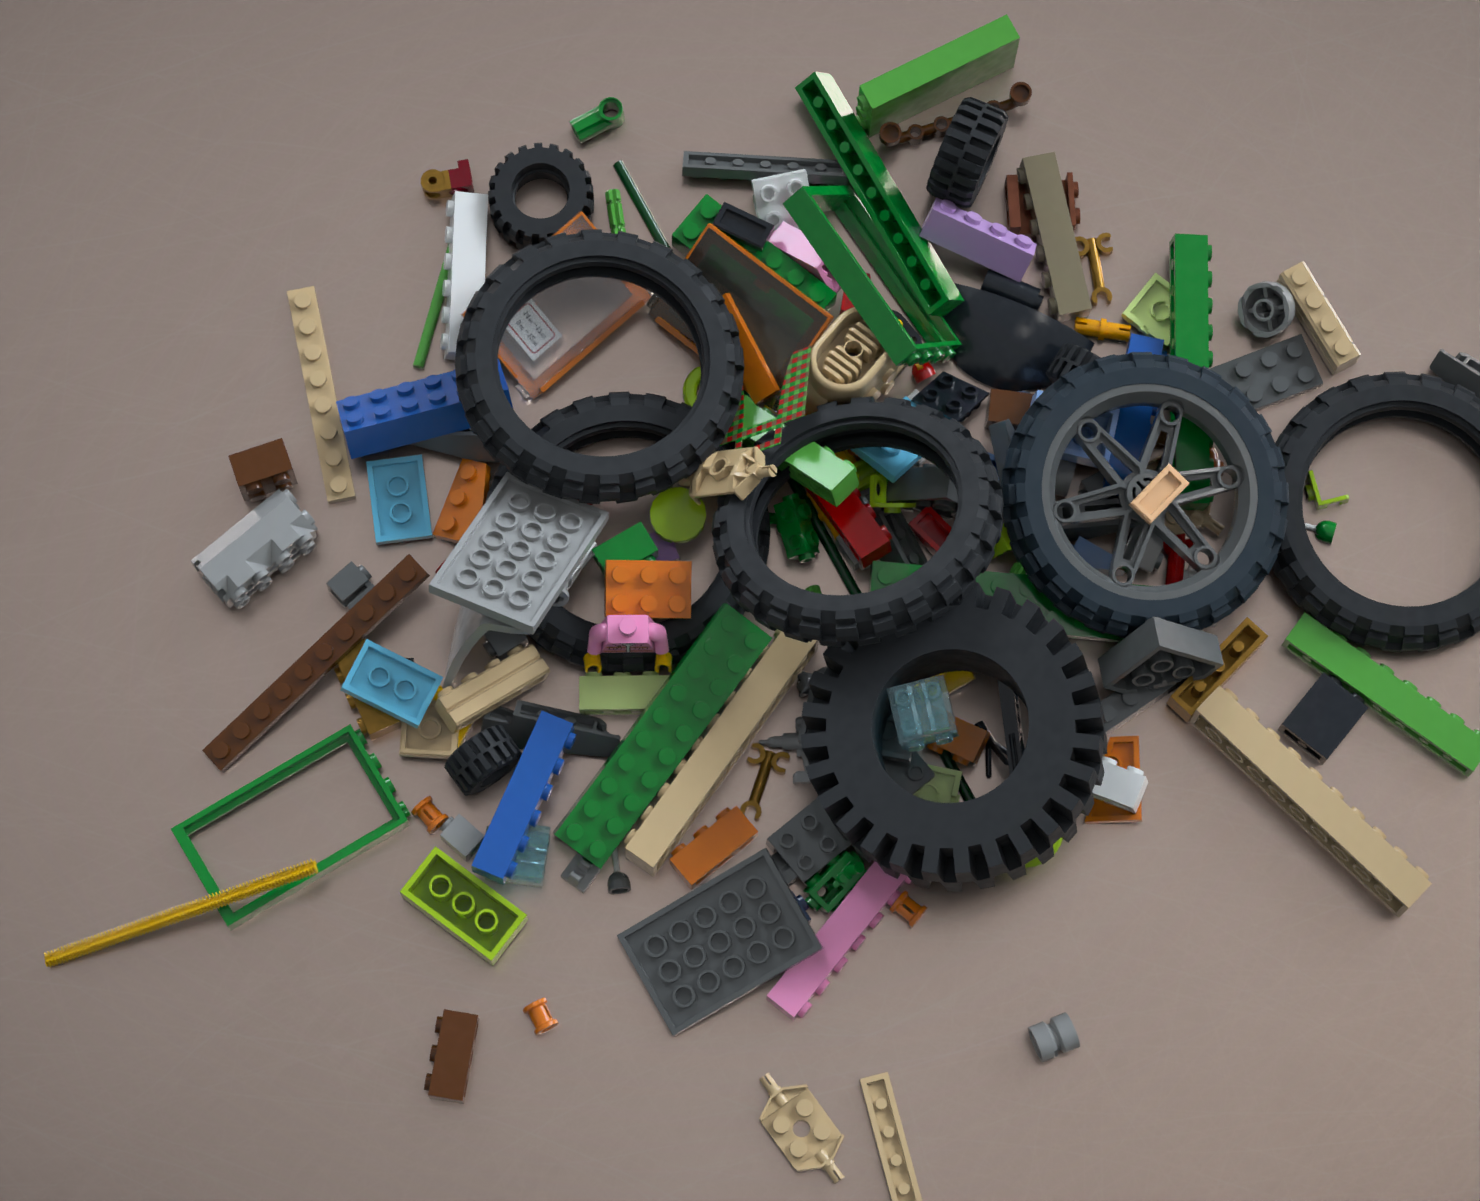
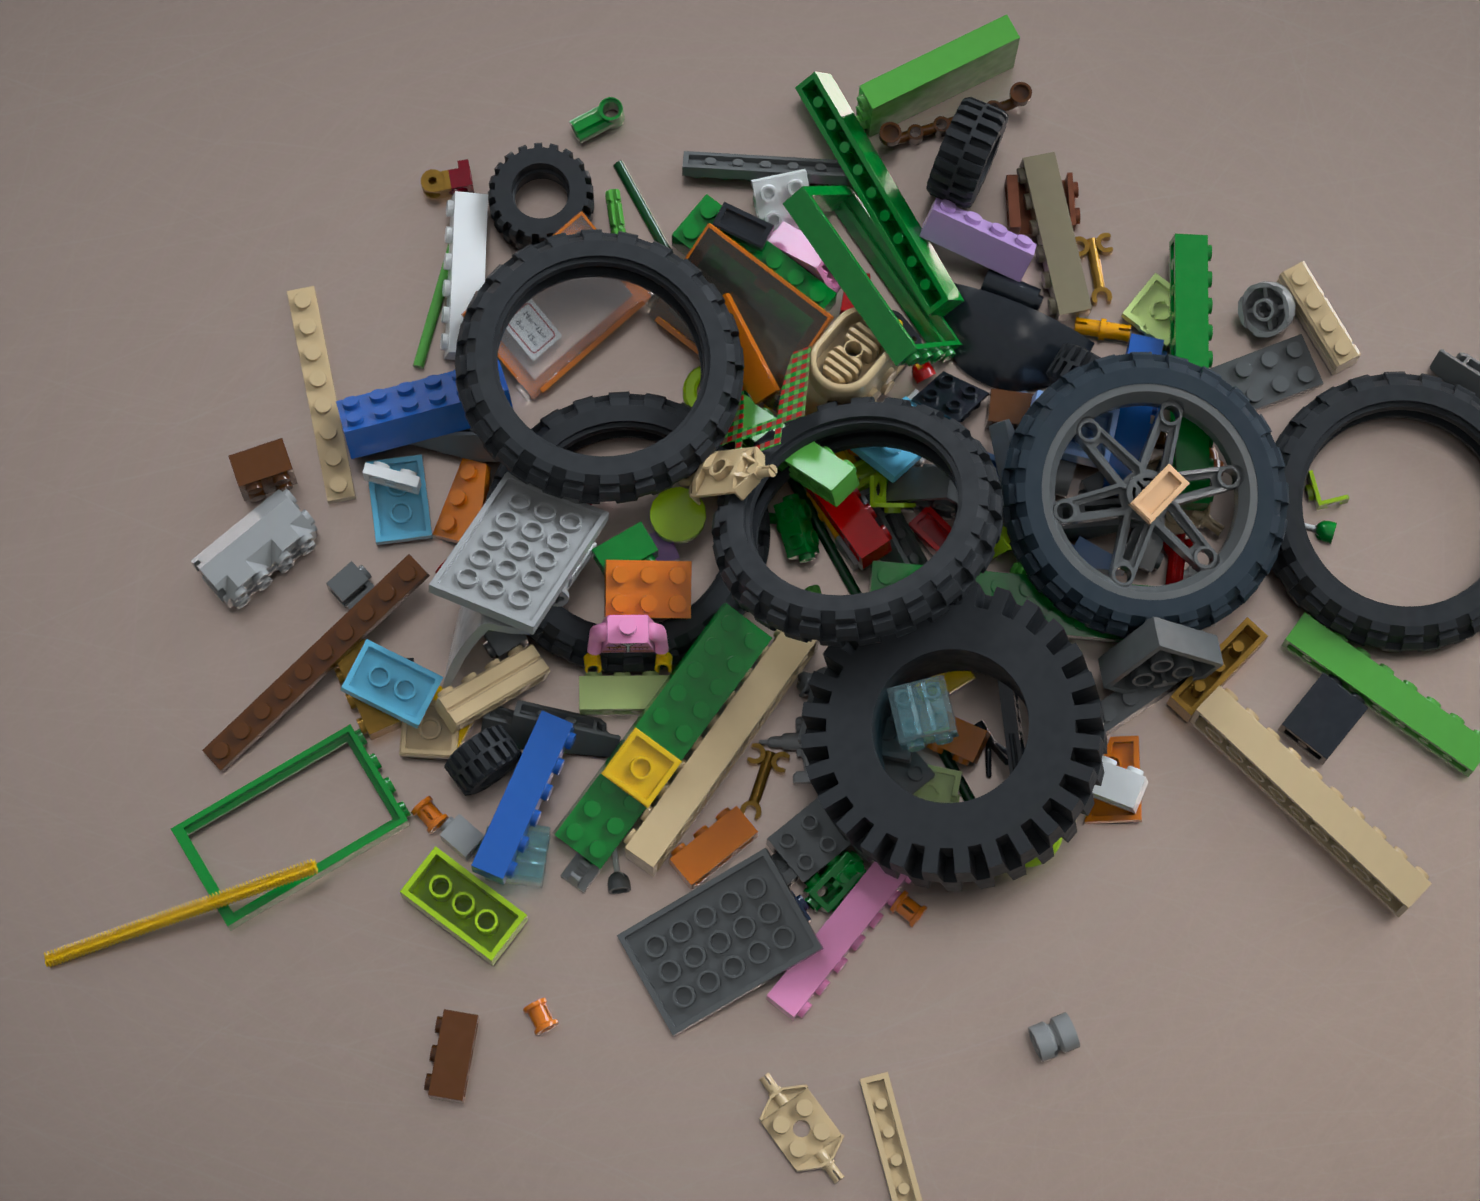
none -> white plate [362,461,422,495]
none -> yellow tile [601,727,682,808]

